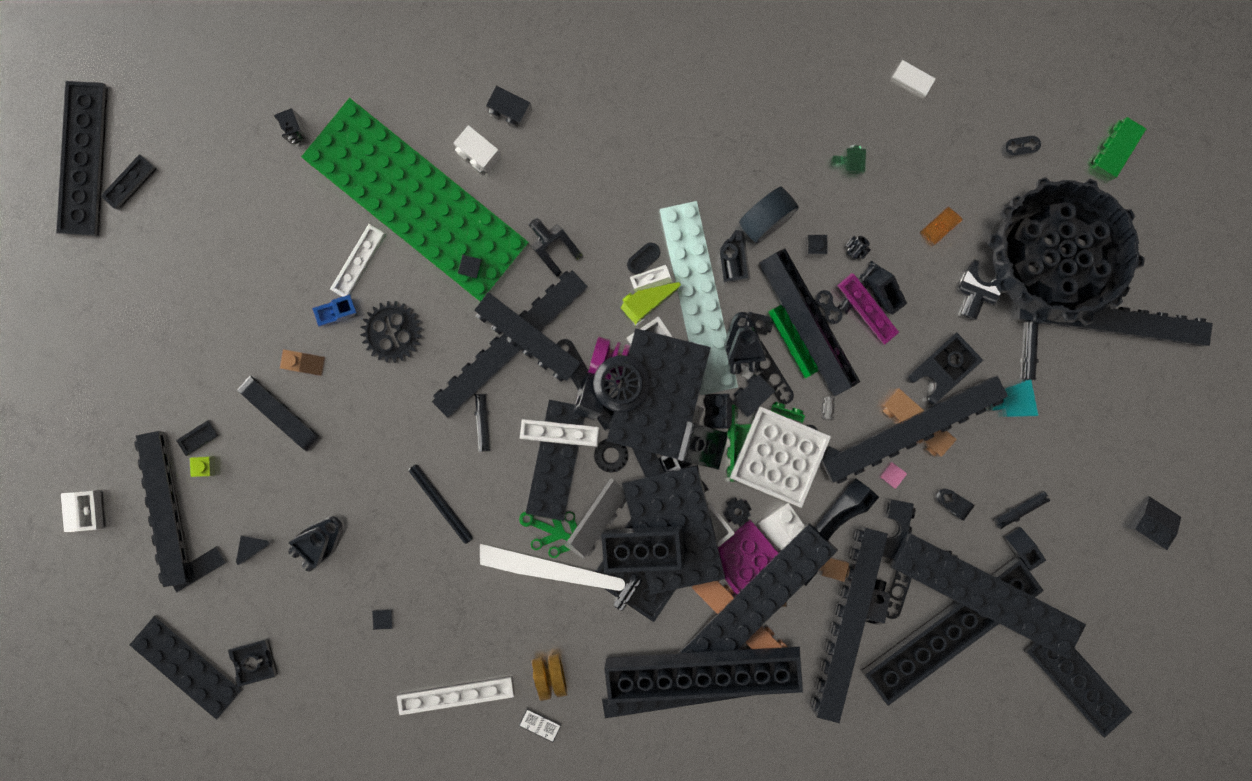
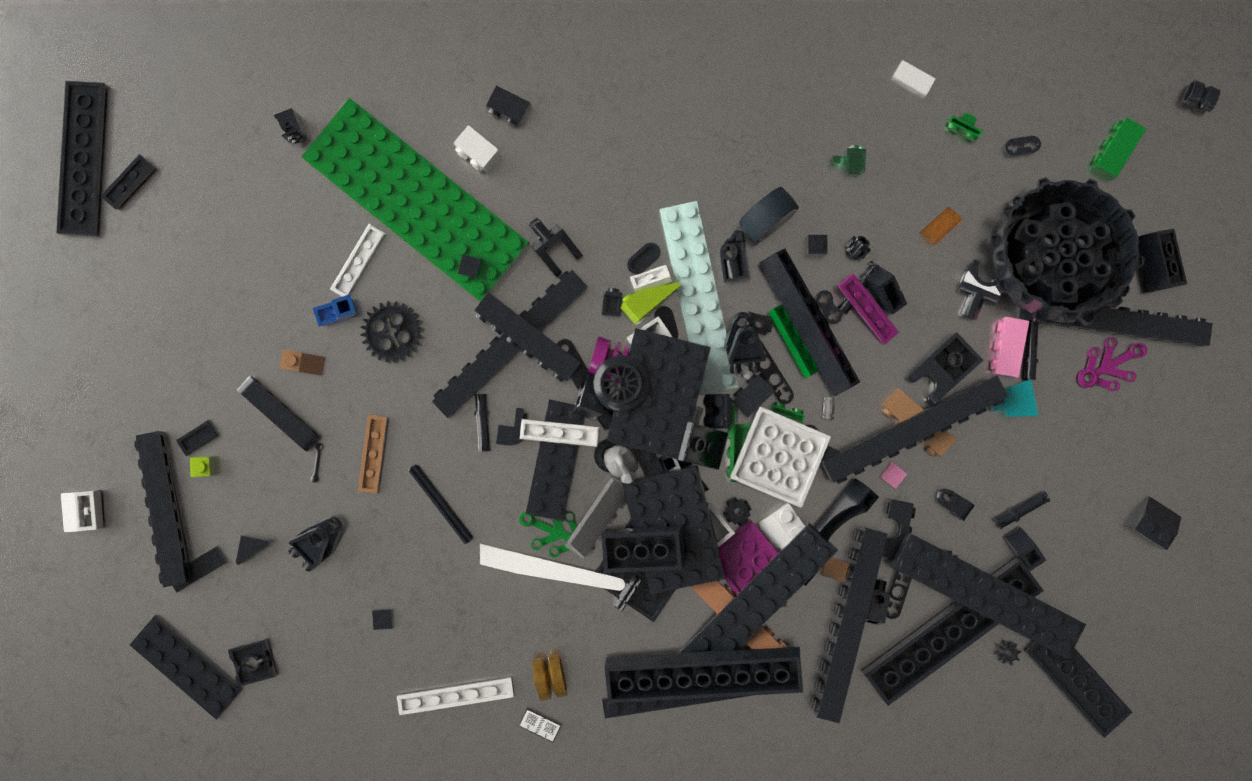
none -> black hinge [311,443,323,483]
none -> medium nougat plate [358,415,388,493]
none -> black brick [496,408,528,446]
none -> black bracket [601,288,623,317]
none -> light grey piece [604,445,638,484]
none -> black tile [654,306,679,338]
none -> green piece [947,113,983,142]
none -> bright pink brick [990,317,1029,378]
none -> black gear [996,641,1022,666]
none -> magenta plant [1078,337,1147,392]
none -> black slope [1138,229,1187,293]
none -> black wheel [1183,80,1220,113]

